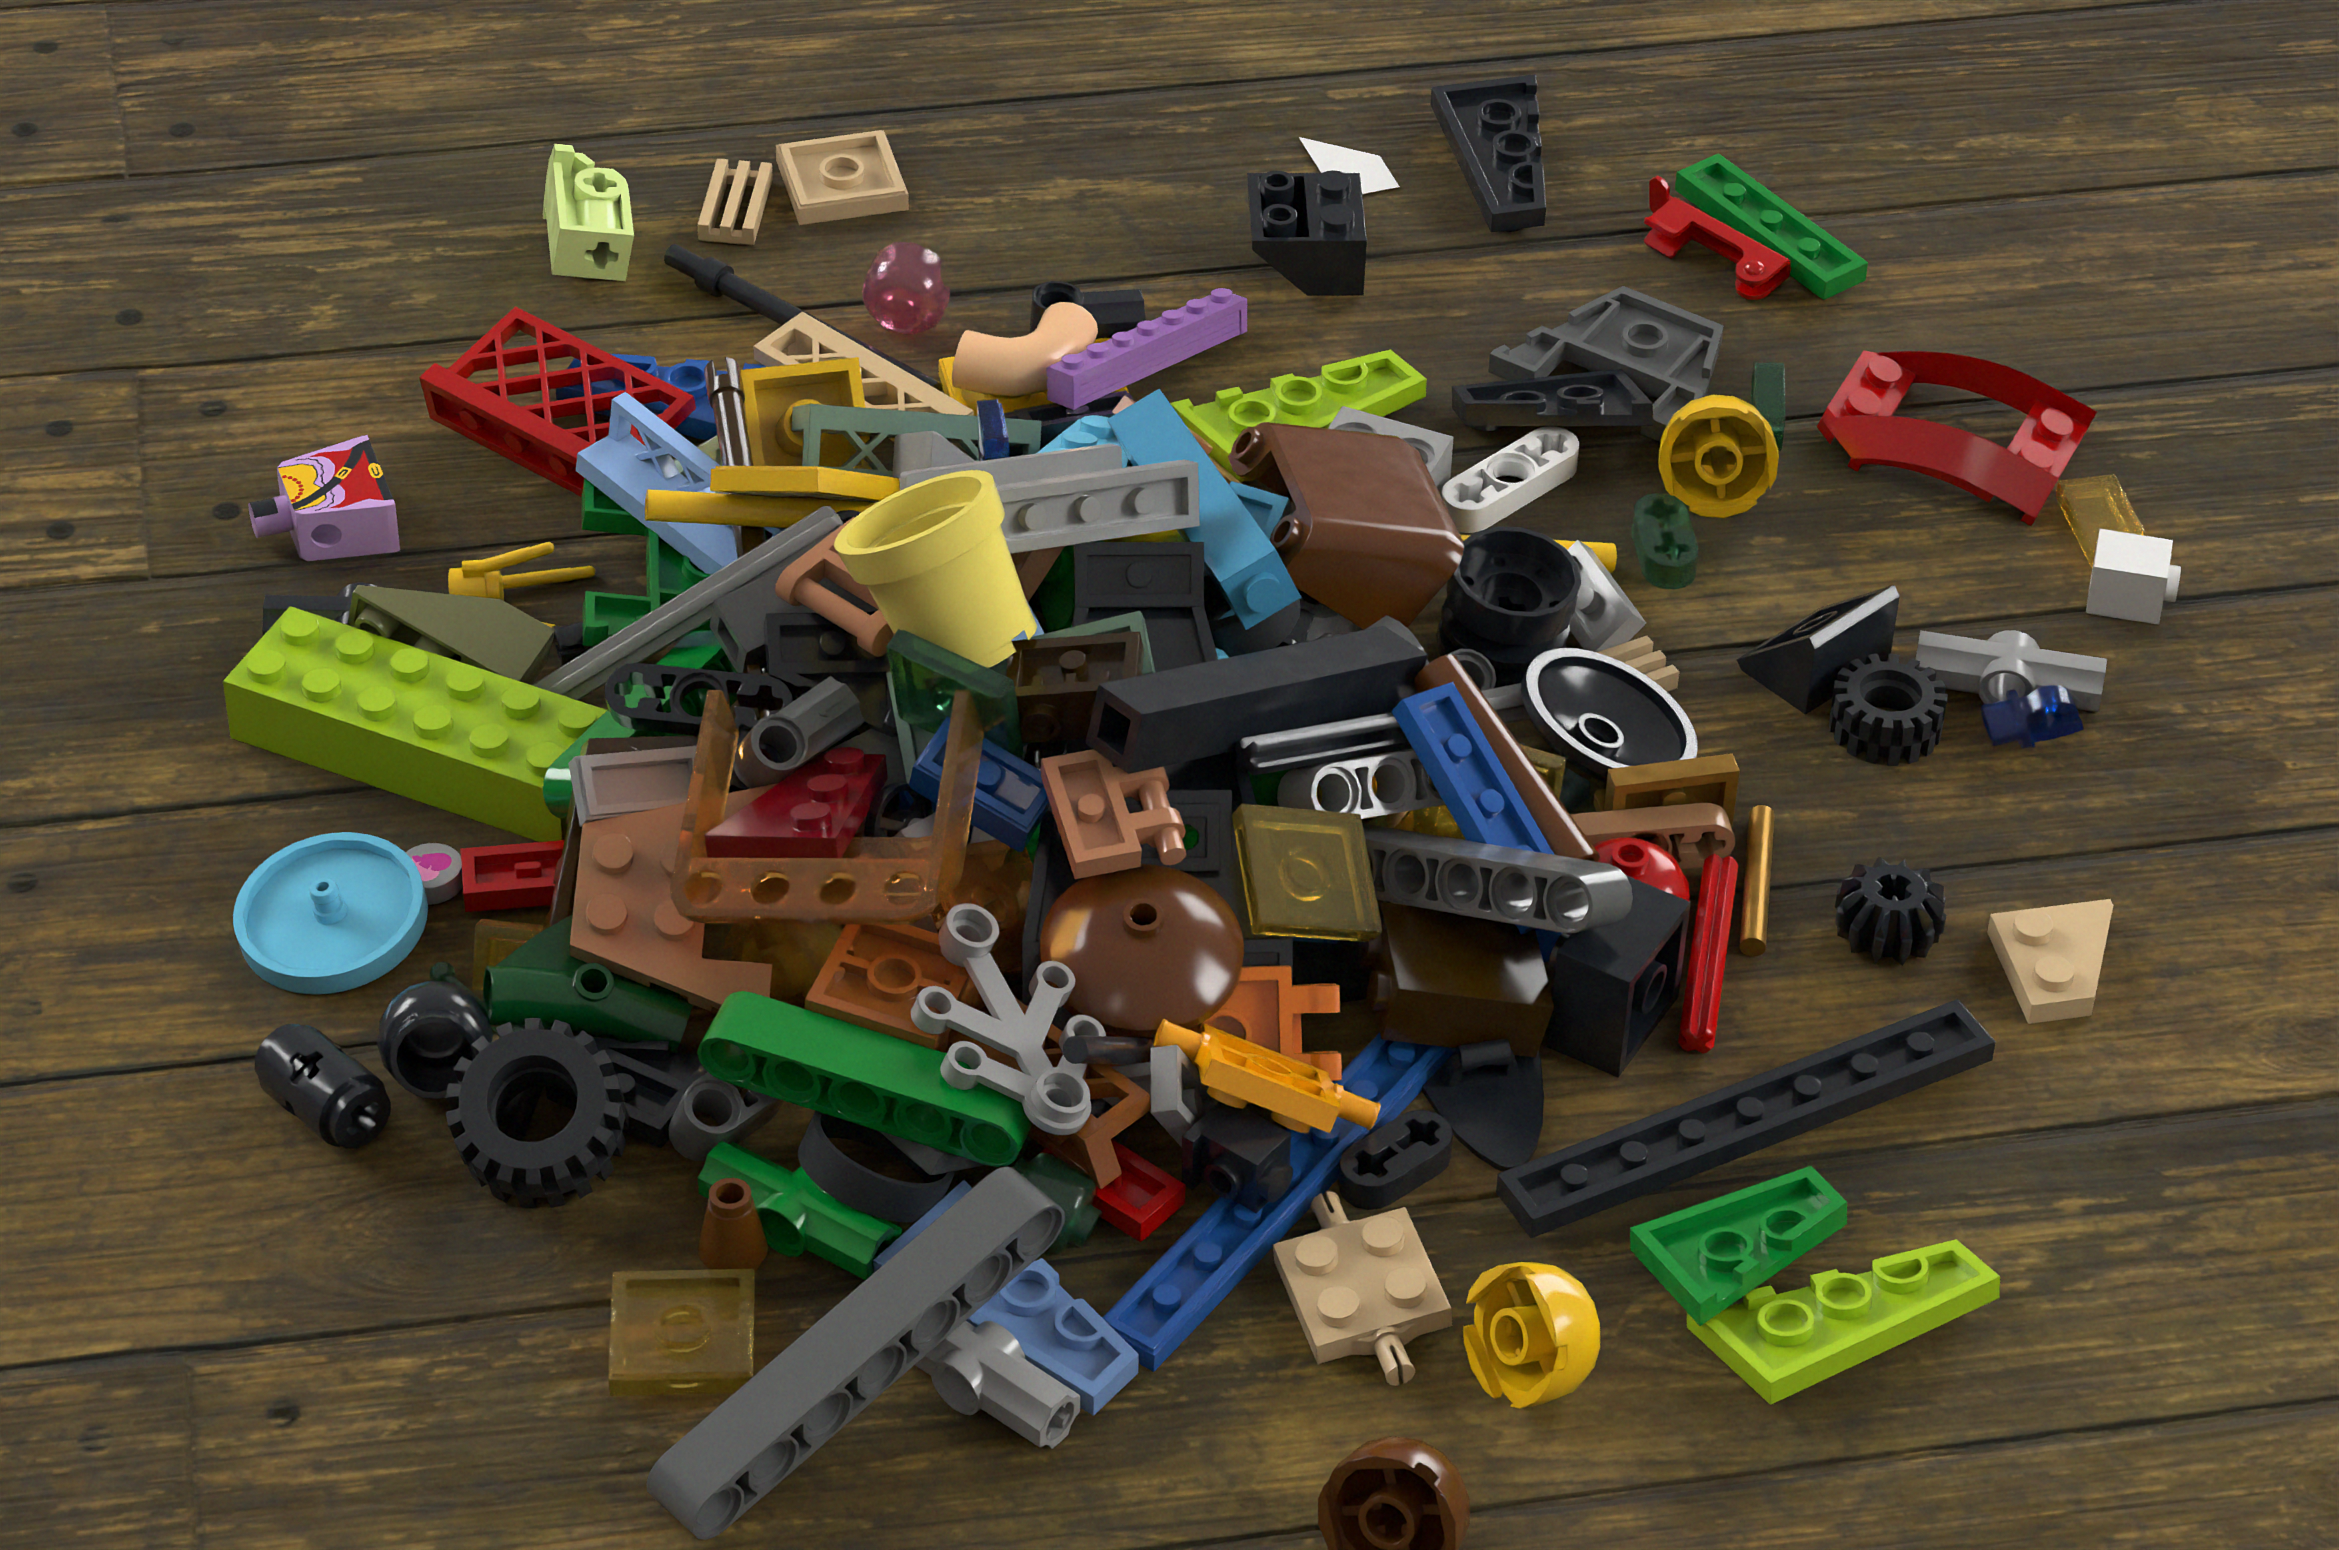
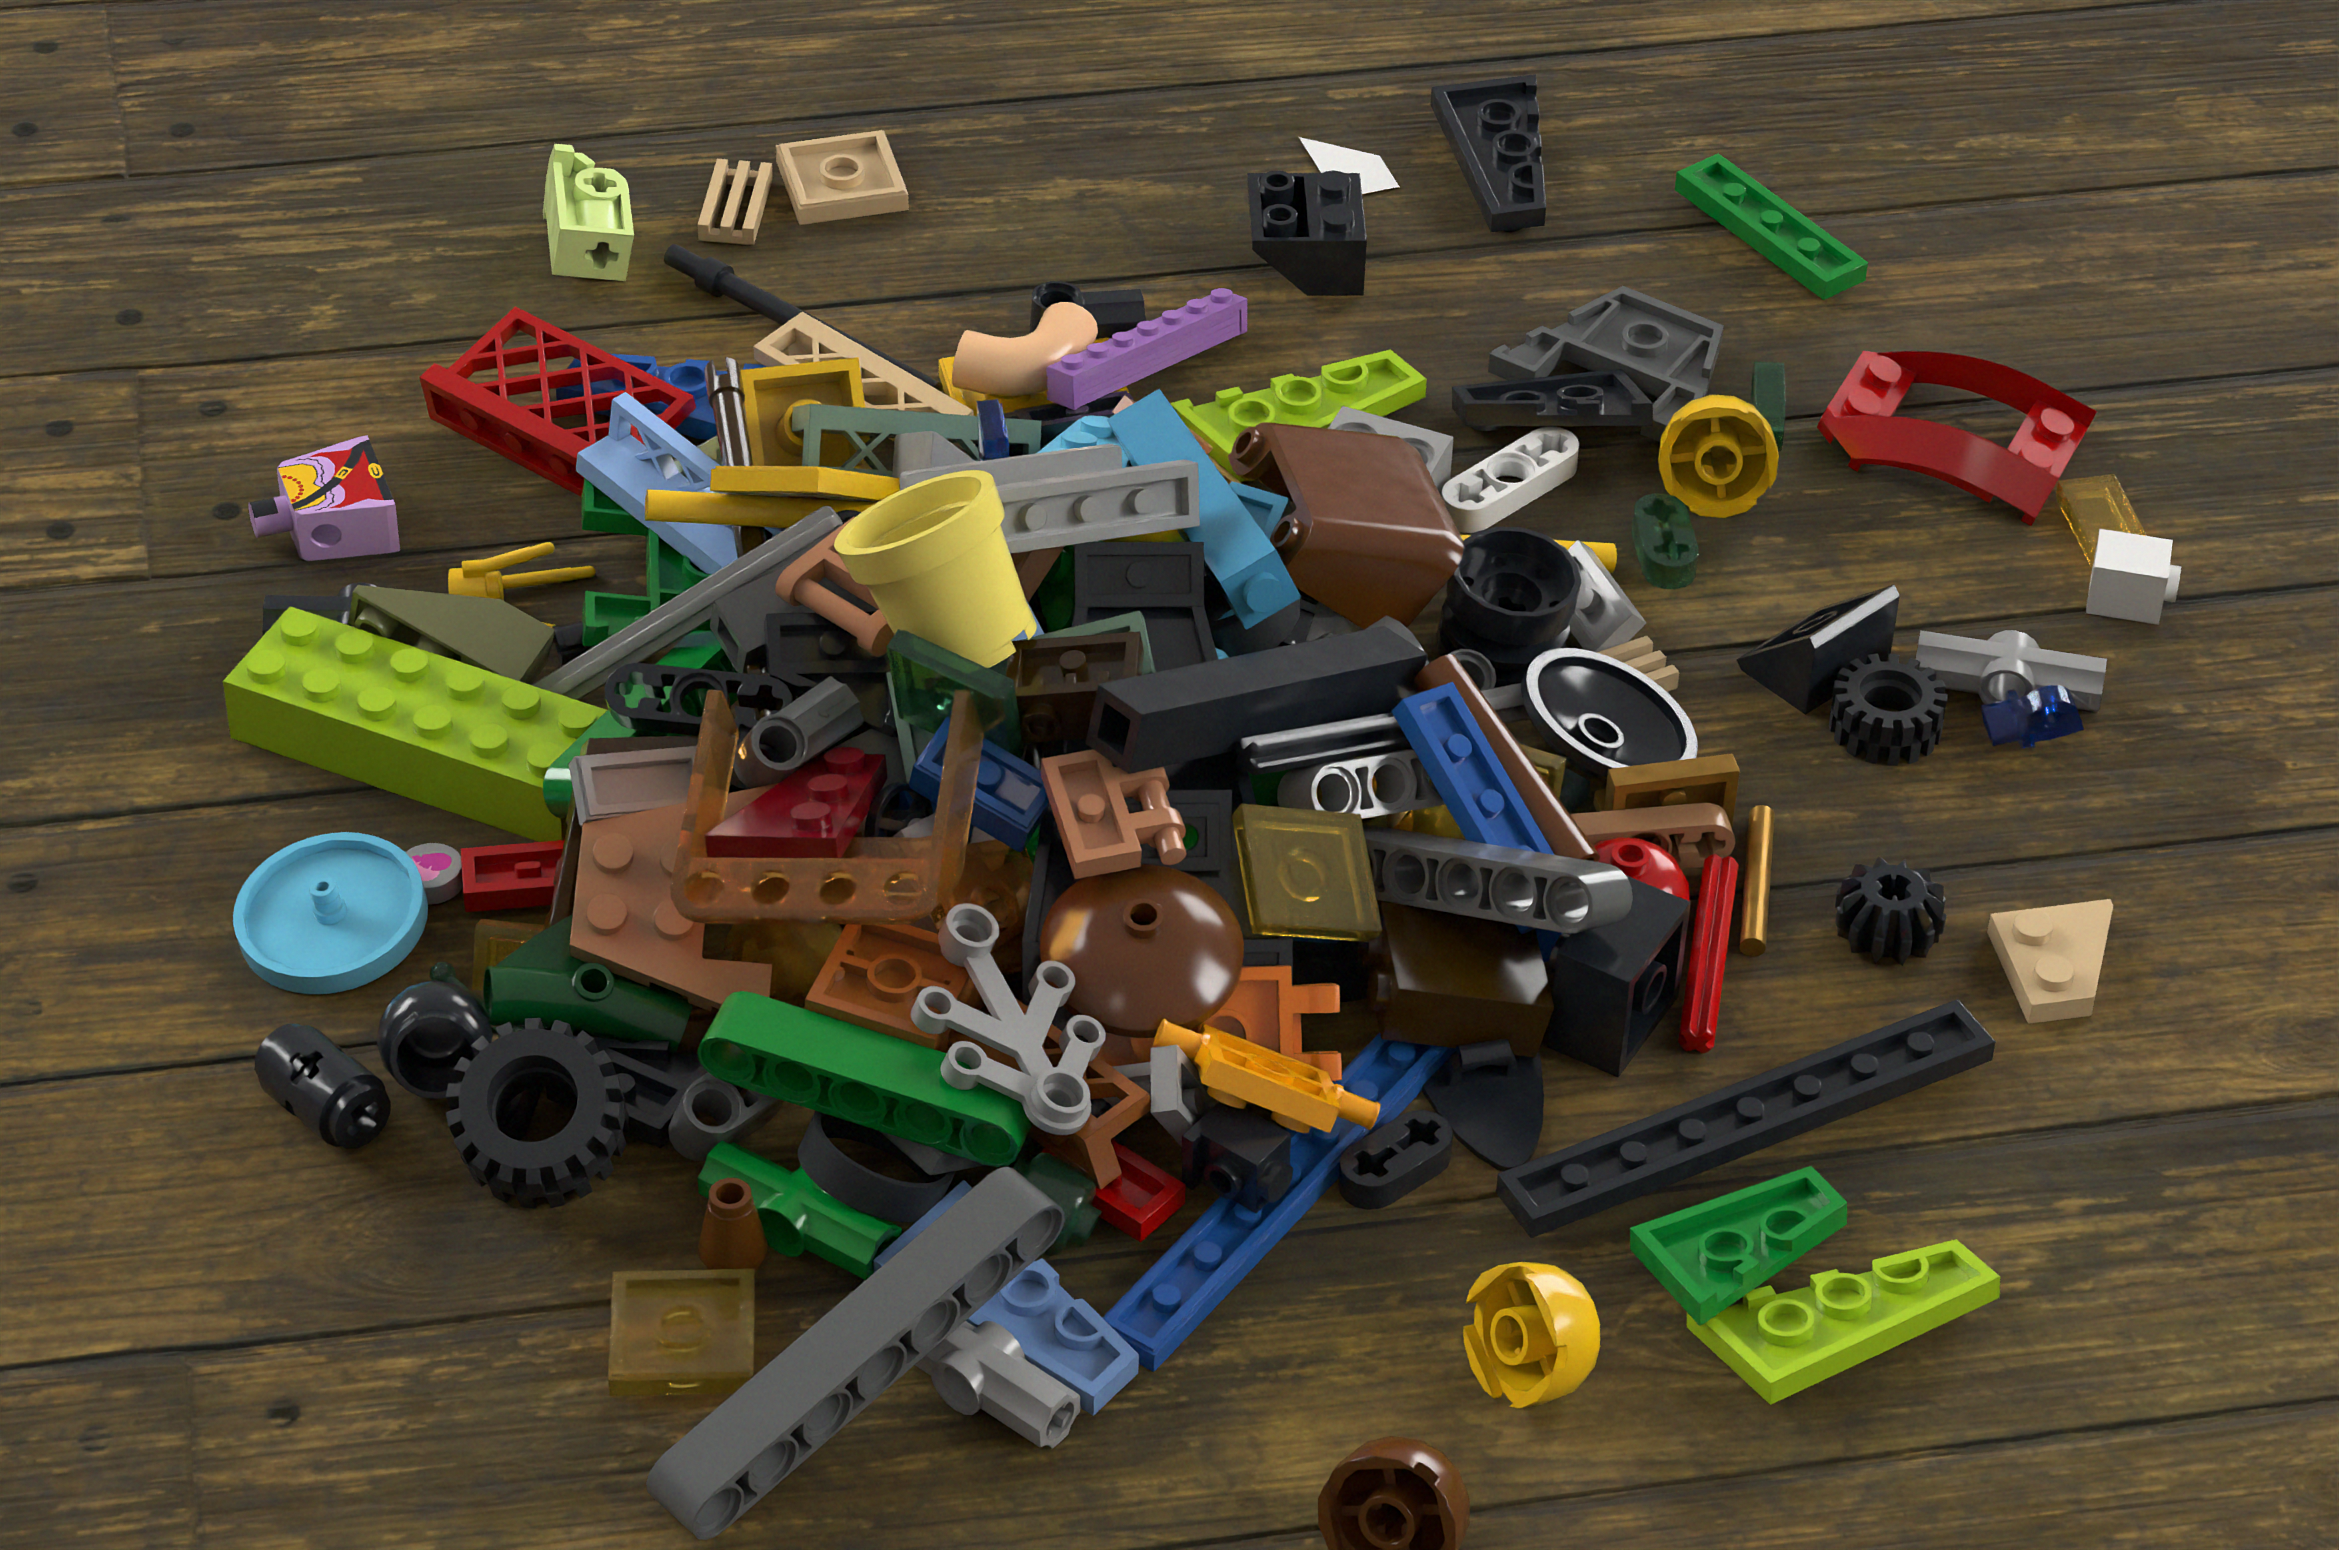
clear pink hair [862,242,951,335] -> none
black bar [1063,1036,1155,1065] -> none
tan plate [1273,1191,1452,1386] -> none
red piece [1644,176,1791,300] -> none

